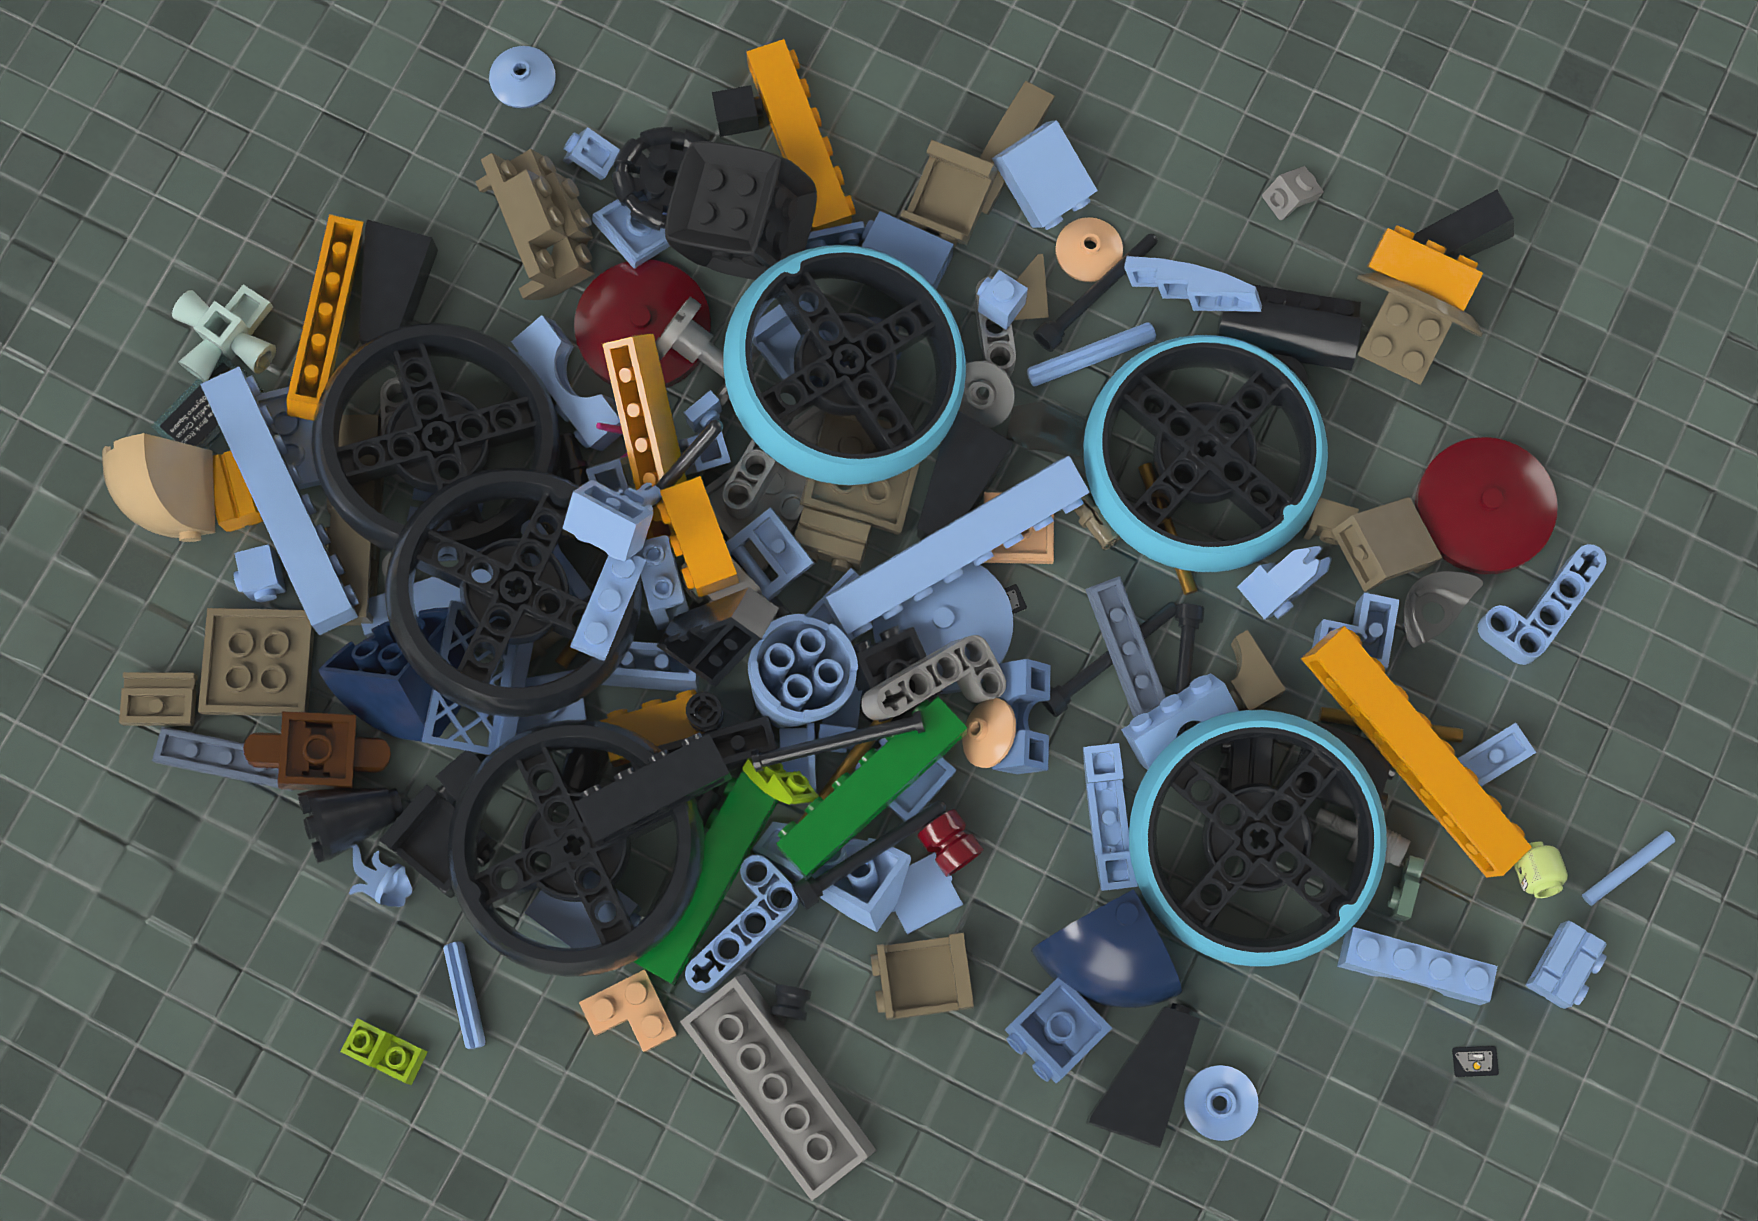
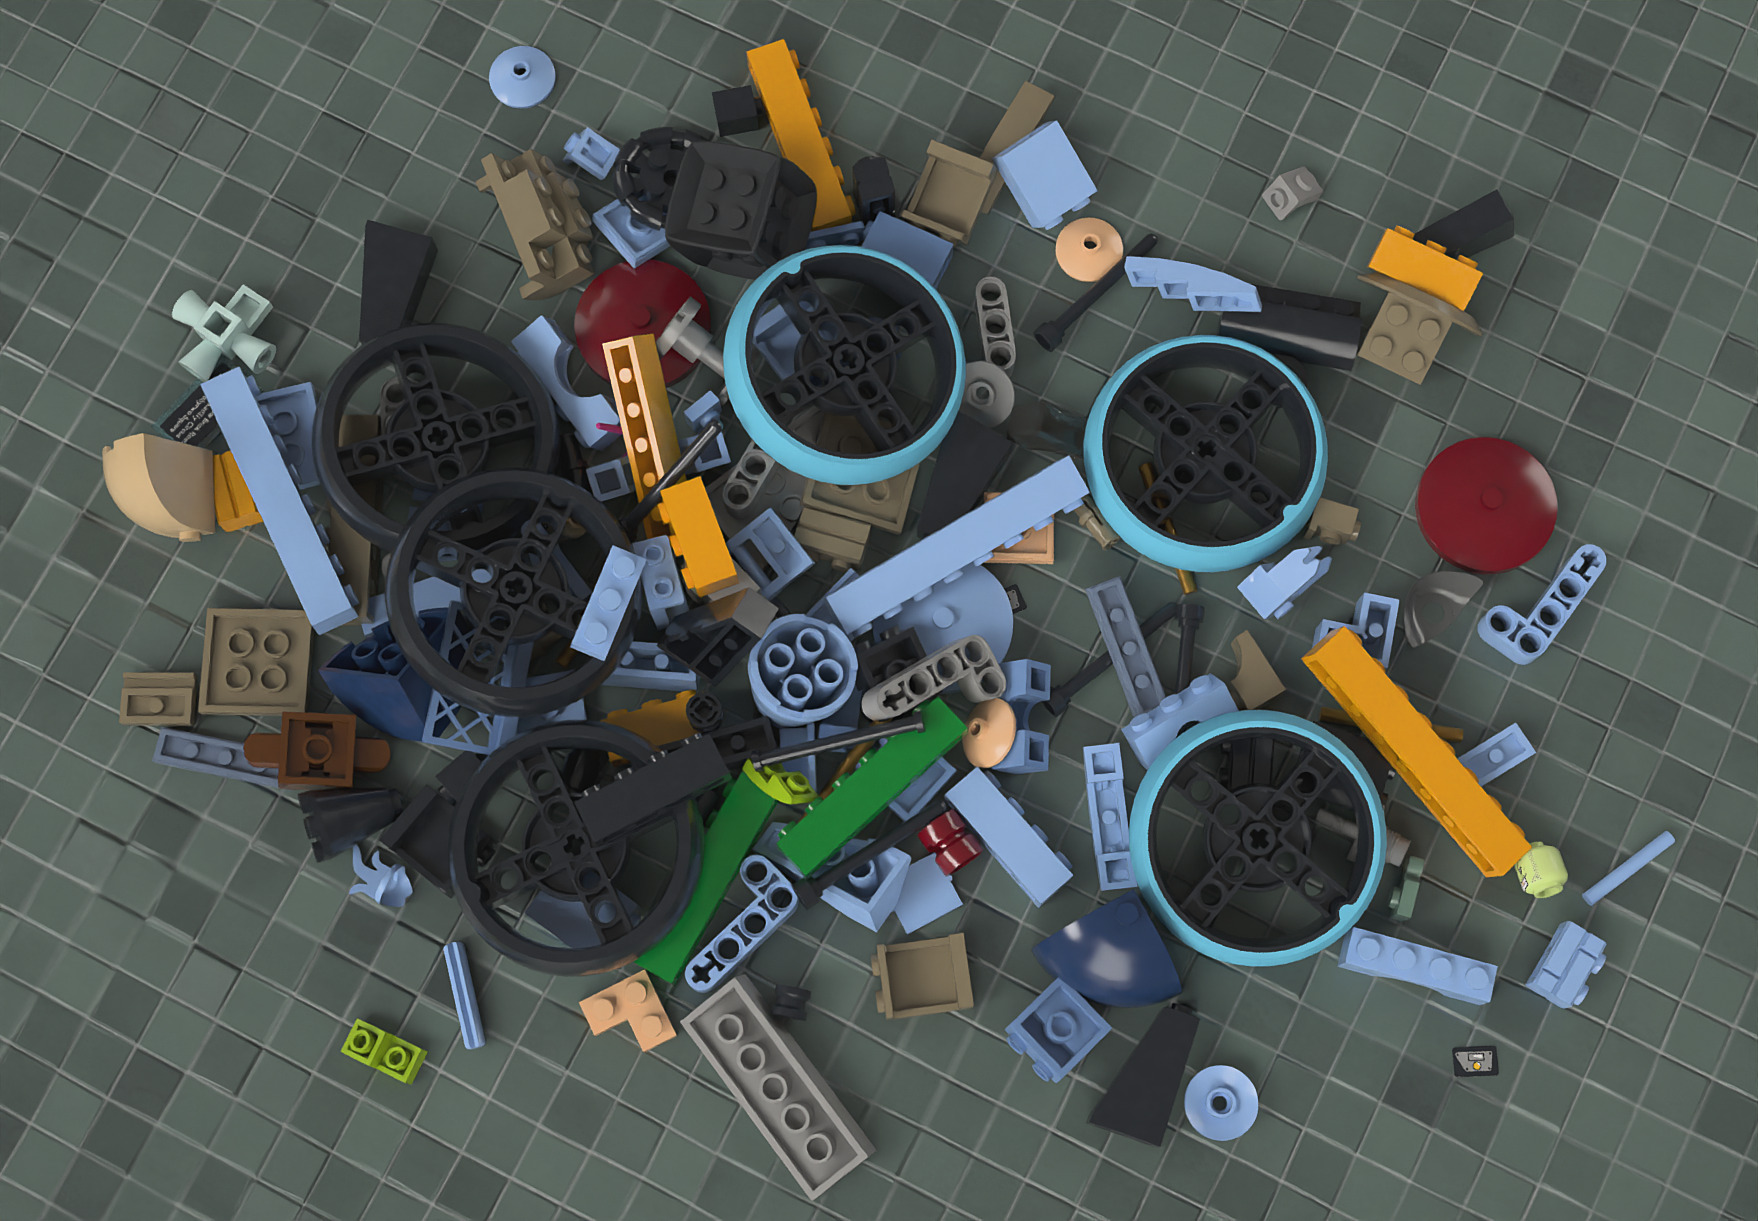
light blue brick [234,544,286,602] -> none
light orange brick [287,215,364,421] -> none
light blue brick [563,479,661,562] -> none
light blue brick [977,270,1028,330] -> none
dark tan slope [1014,254,1049,320] -> none
light blue axle [1027,322,1156,386] -> none
dark tan panel [1332,497,1442,592] -> none
none -> black brick [852,156,895,226]
none -> light blue brick [944,766,1073,908]

